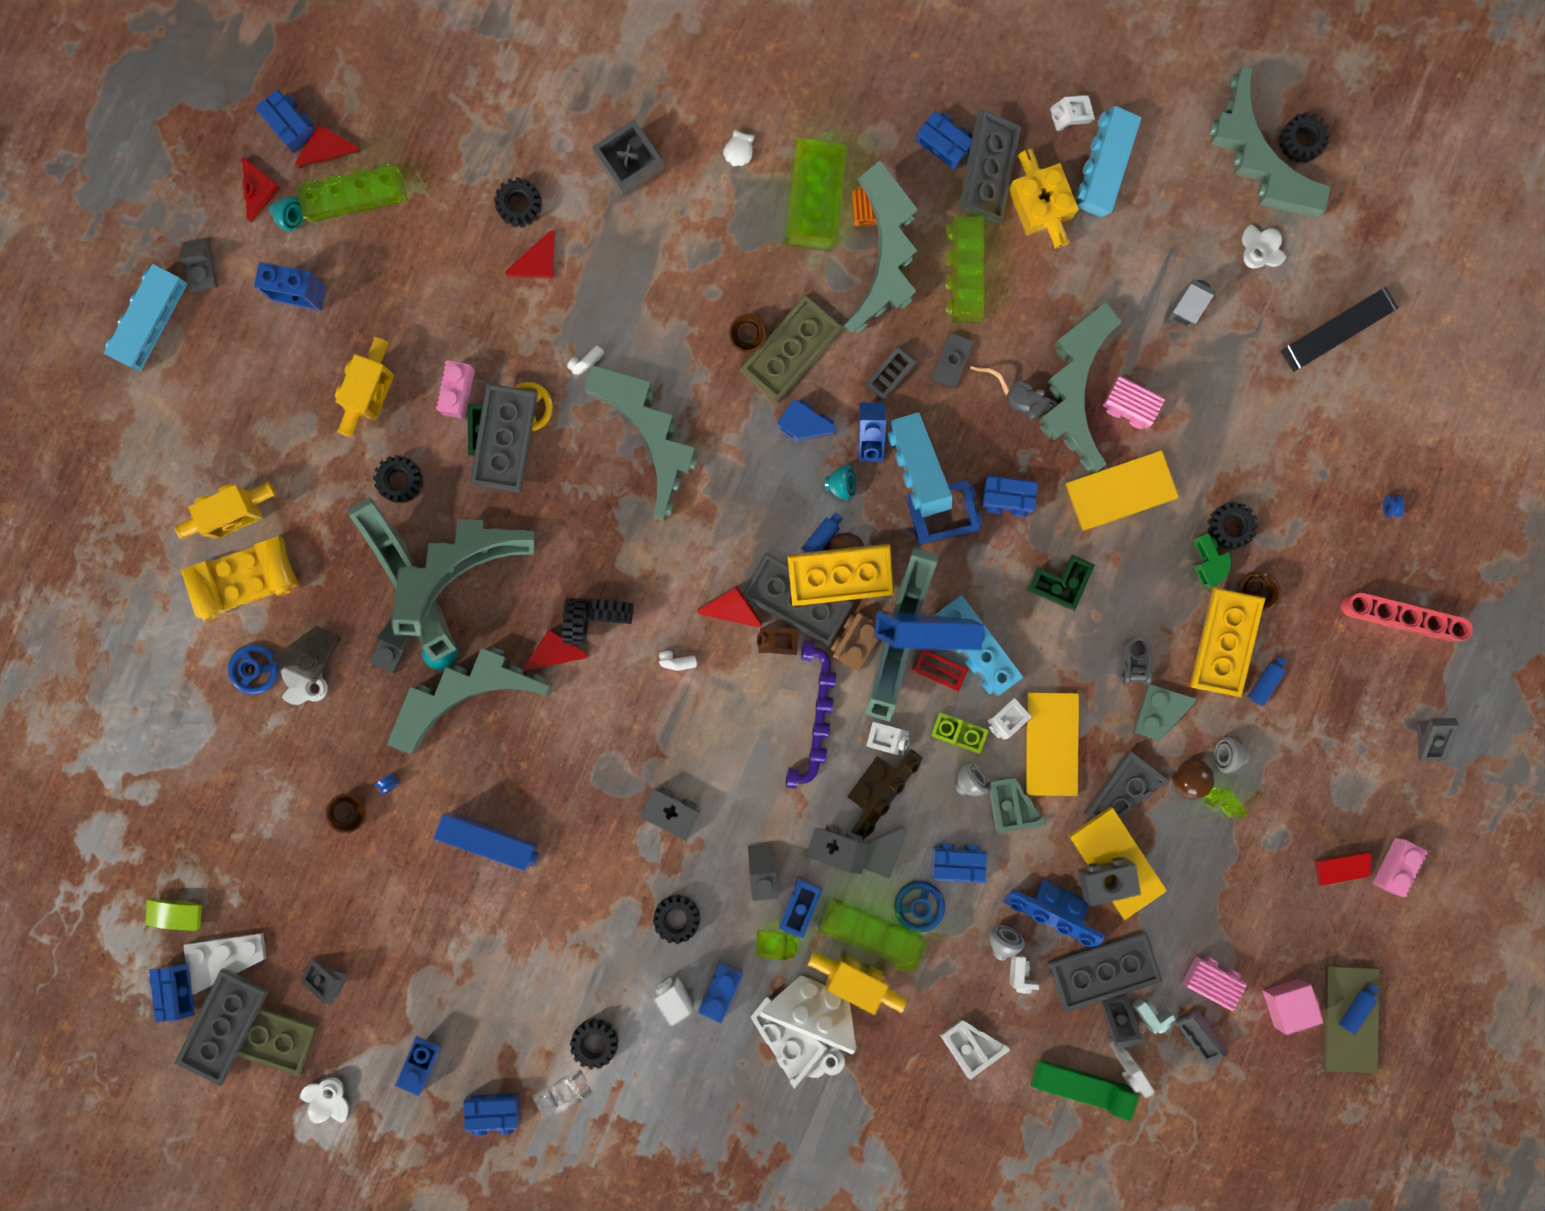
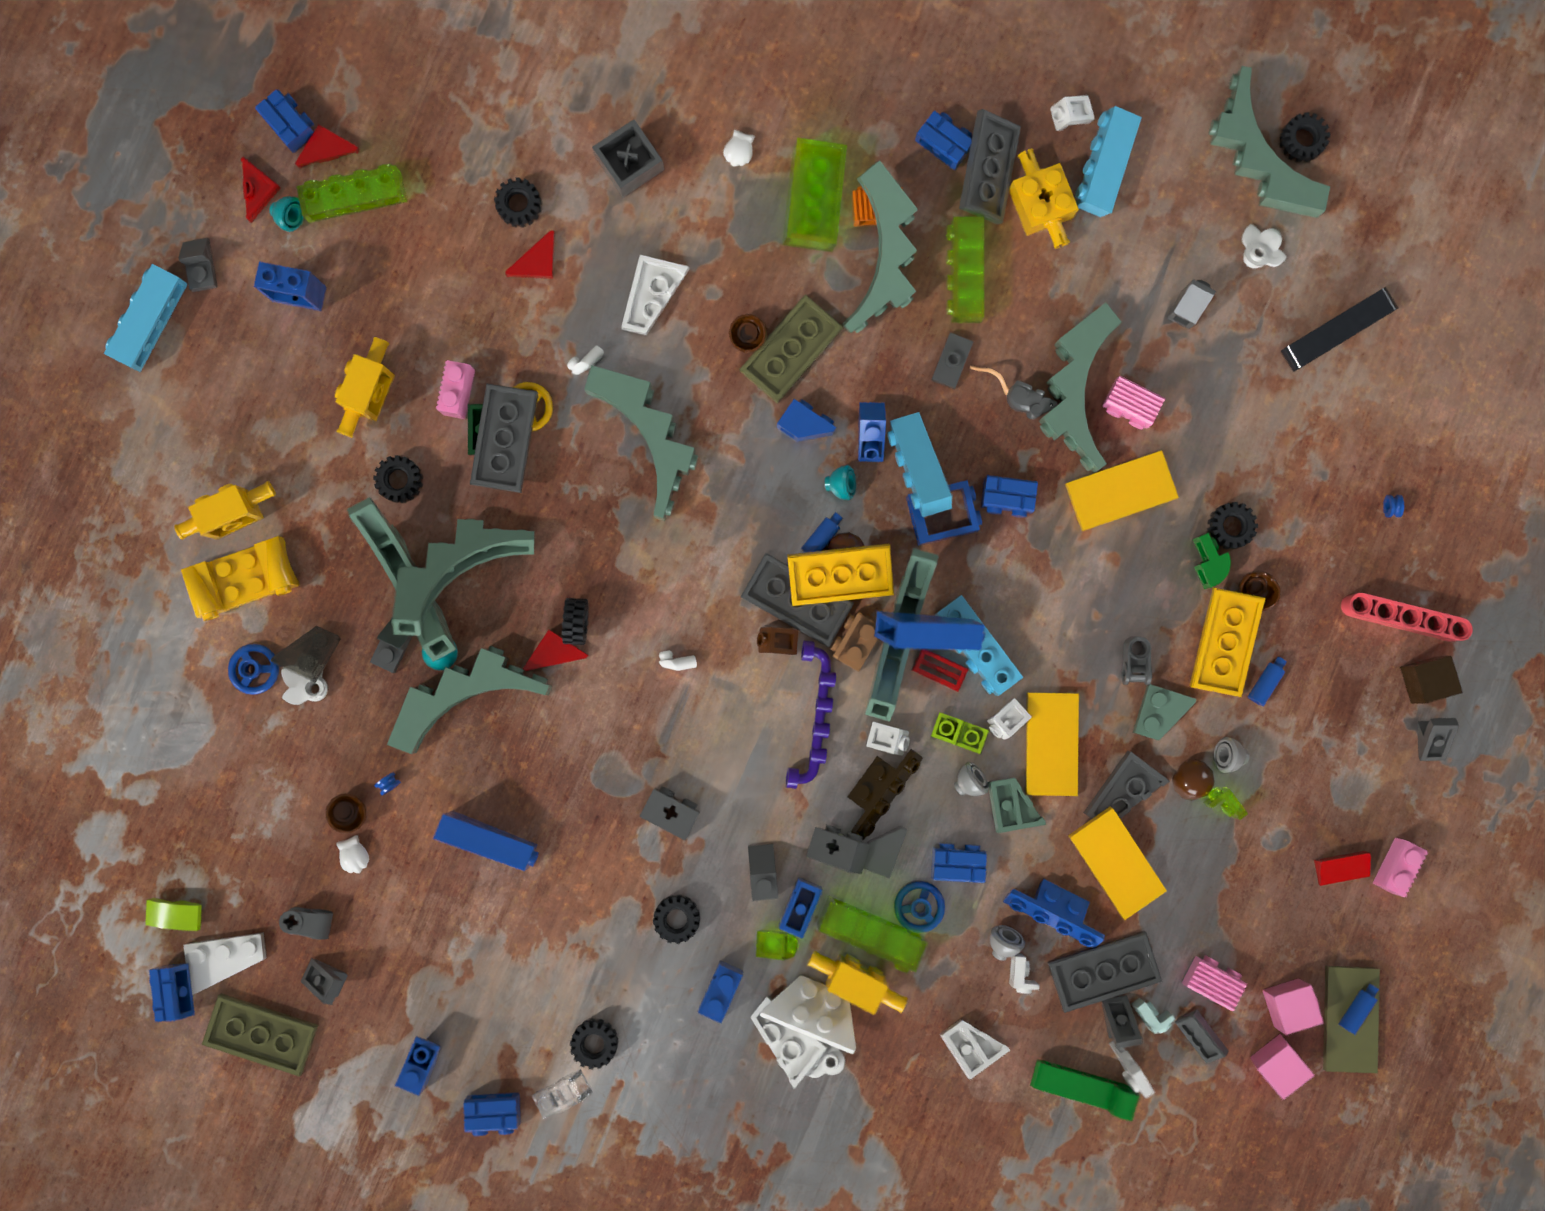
dark grey tile [174,968,270,1086] -> none
white plate [300,1077,349,1123] -> none
black tyre [586,598,634,624] -> none
white brick [655,977,694,1025] -> none
red tile [697,585,763,628] -> none
dark grey slope [865,345,918,400] -> none
dark green brick [1027,554,1095,612] -> none
dark grey brick [1078,857,1141,906] -> none
none -> dark grey piece [279,907,333,940]
none -> white animal [336,835,369,873]
none -> white wing [621,255,689,336]
none -> bright pink head [1250,1034,1314,1100]
none -> dark brown head [1400,656,1463,704]

